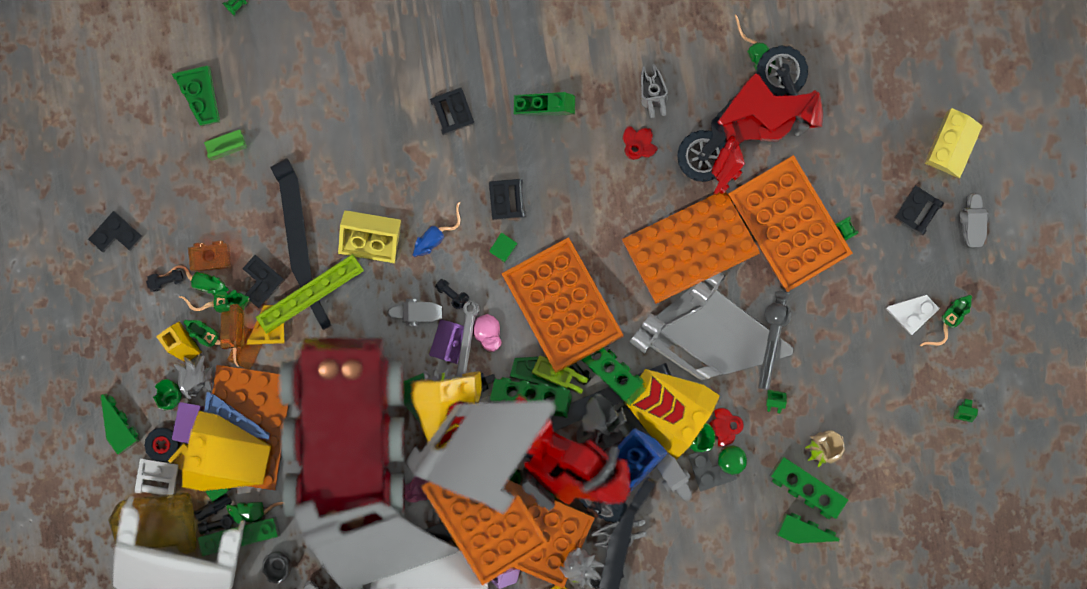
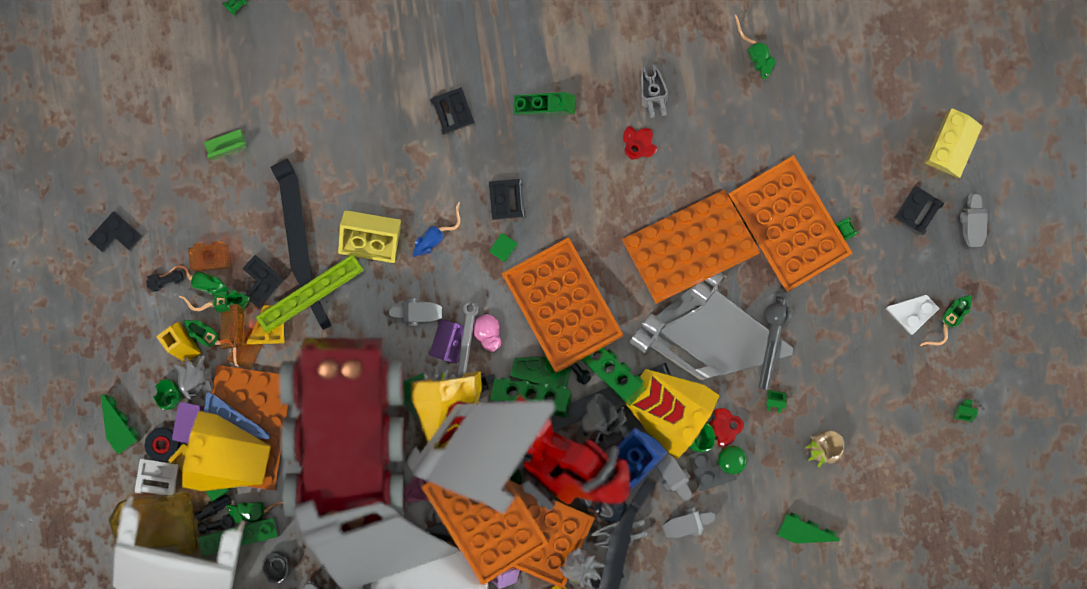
green wing [172,66,220,126] -> none
black bar [435,279,469,309] -> none
lime hinge [532,356,588,394] -> none
piece [677,45,823,195] -> none
green brick [769,456,848,520] -> none
none -> light grey hinge [663,507,717,538]

